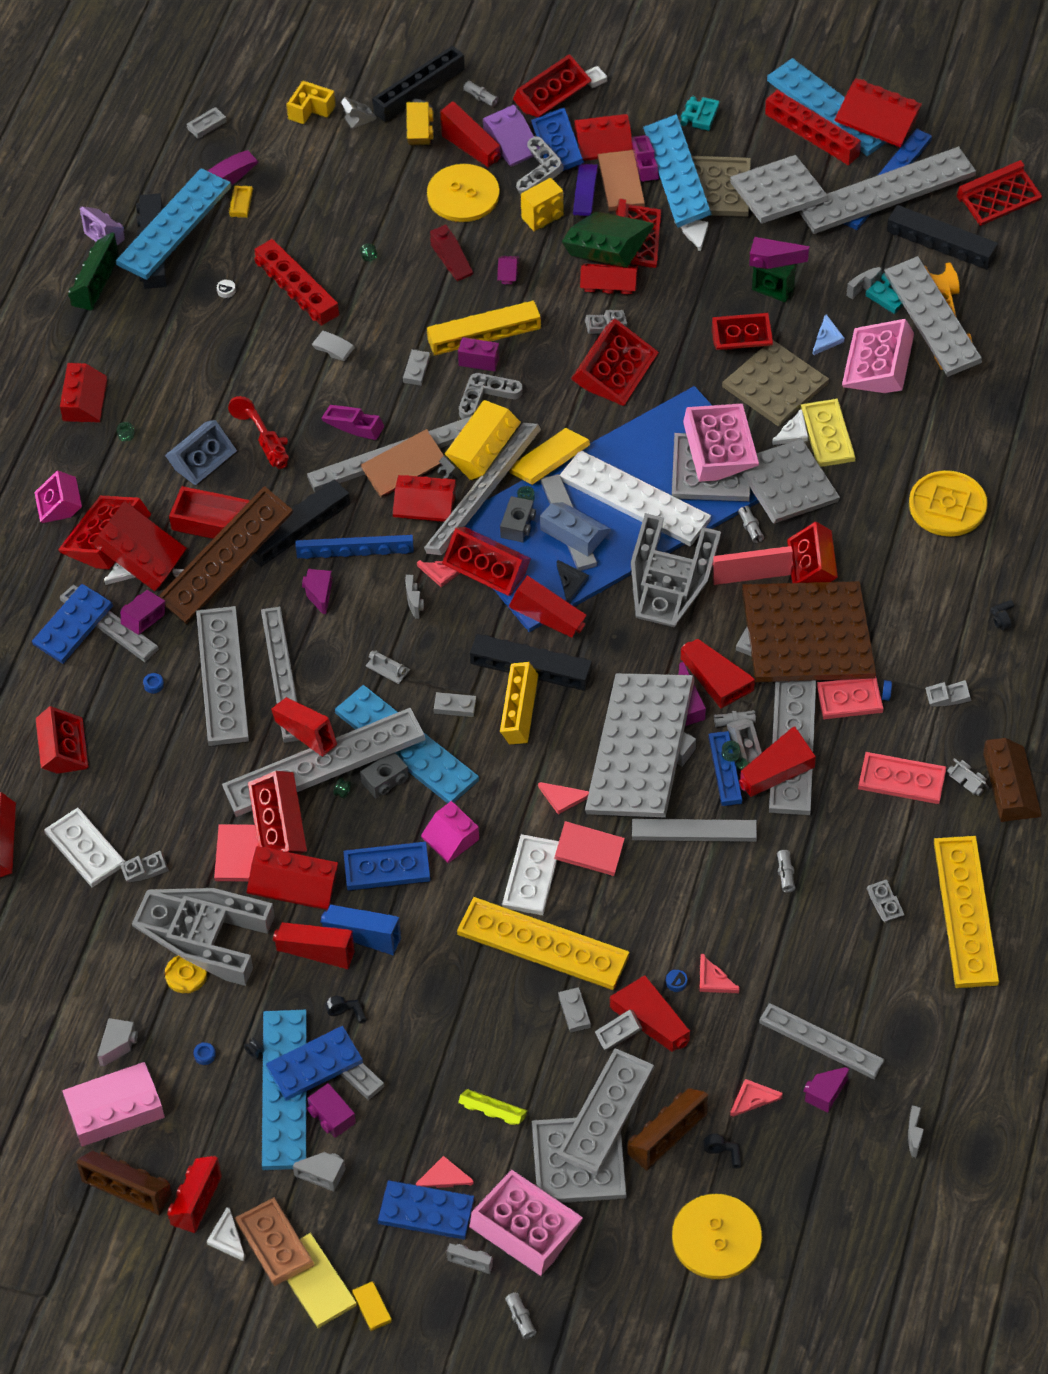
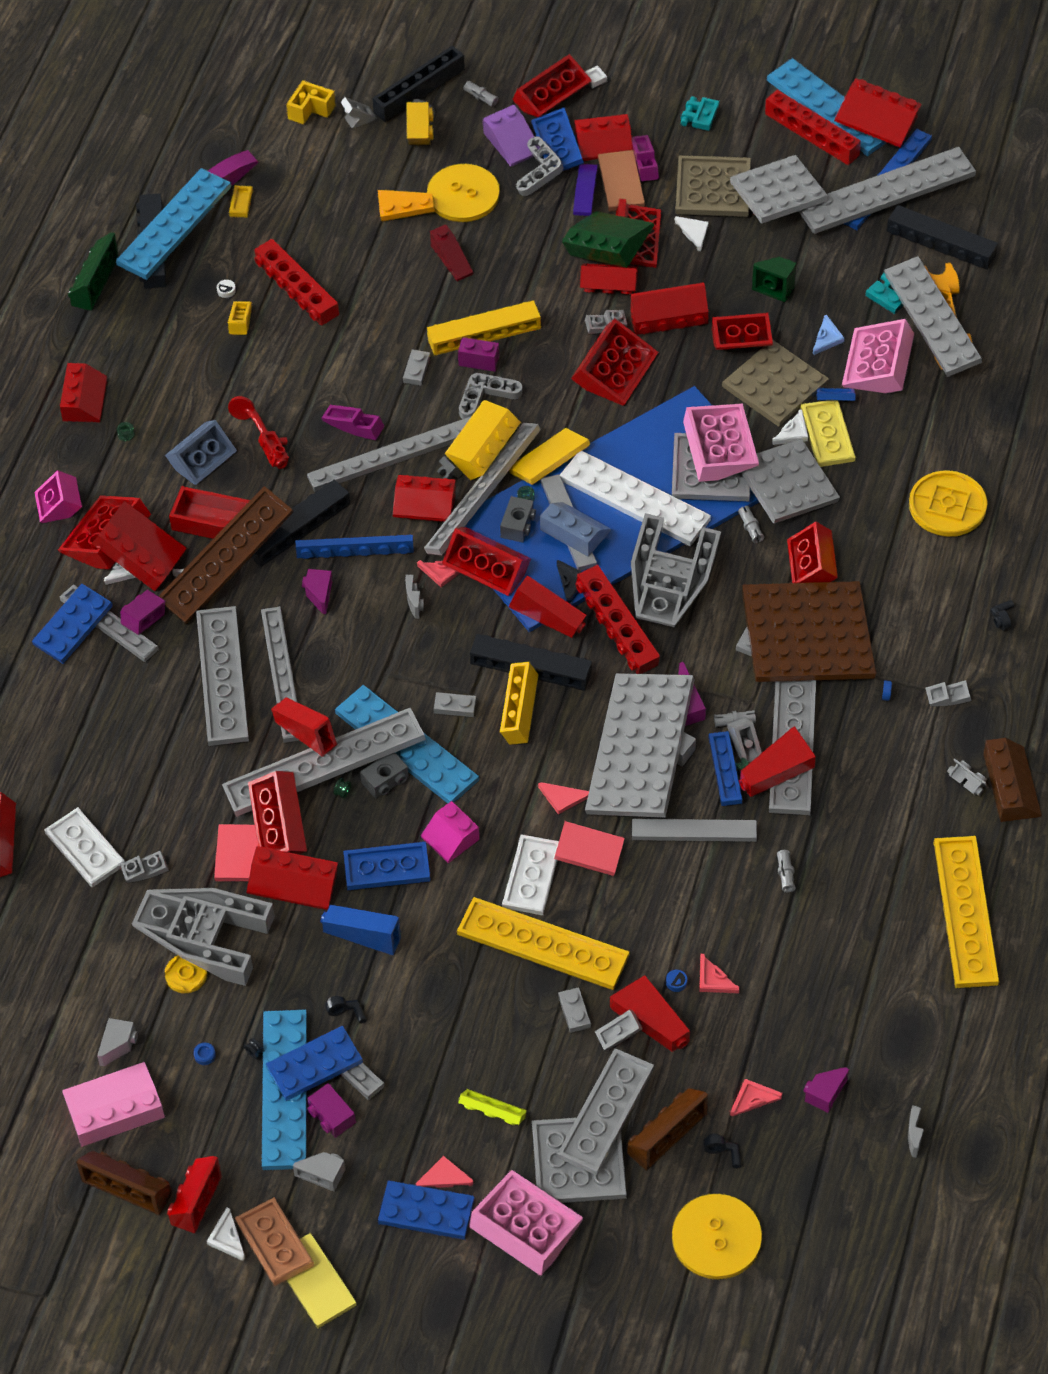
red slope [36,706,88,774] -> none
lavender slope [80,207,125,245] -> none
blue tile [143,673,164,694] -> none
light grey plate [187,107,226,138] -> none
red slope [273,922,355,969] -> none
light grey slope [312,331,355,361] -> none
yellow tile [352,1281,391,1331] -> none
clear green bush [360,243,378,261] -> none
nougat tile [361,429,444,498] -> none
light grey hinge [366,650,410,684] -> none
red slope [440,101,501,167] -> none
light grey plate [447,1244,493,1274] -> none
magenta slope [497,256,519,284] -> none
light grey pin [505,1292,536,1339] -> none
yellow brick [521,177,564,231] -> none
dark azure plate [643,114,712,228] -> none
red slope [681,639,755,709] -> none
coral tile [712,546,793,585] -> none
clear green bush [722,741,740,762] -> none
magenta slope [749,237,809,269] -> none
light grey tile [759,1003,884,1079] -> none
coral tile [816,676,883,720] -> none
light grey slope [847,267,882,299] -> none
coral tile [858,752,946,804] -> none
light grey slope [866,879,904,922] -> none
red fence [956,160,1042,226] -> none
none -> yellow slope [228,301,252,335]
none -> light orange wing [378,190,435,221]
none -> red brick [575,564,660,674]
none -> red slope [631,283,708,335]
none -> blue tile [816,388,855,400]

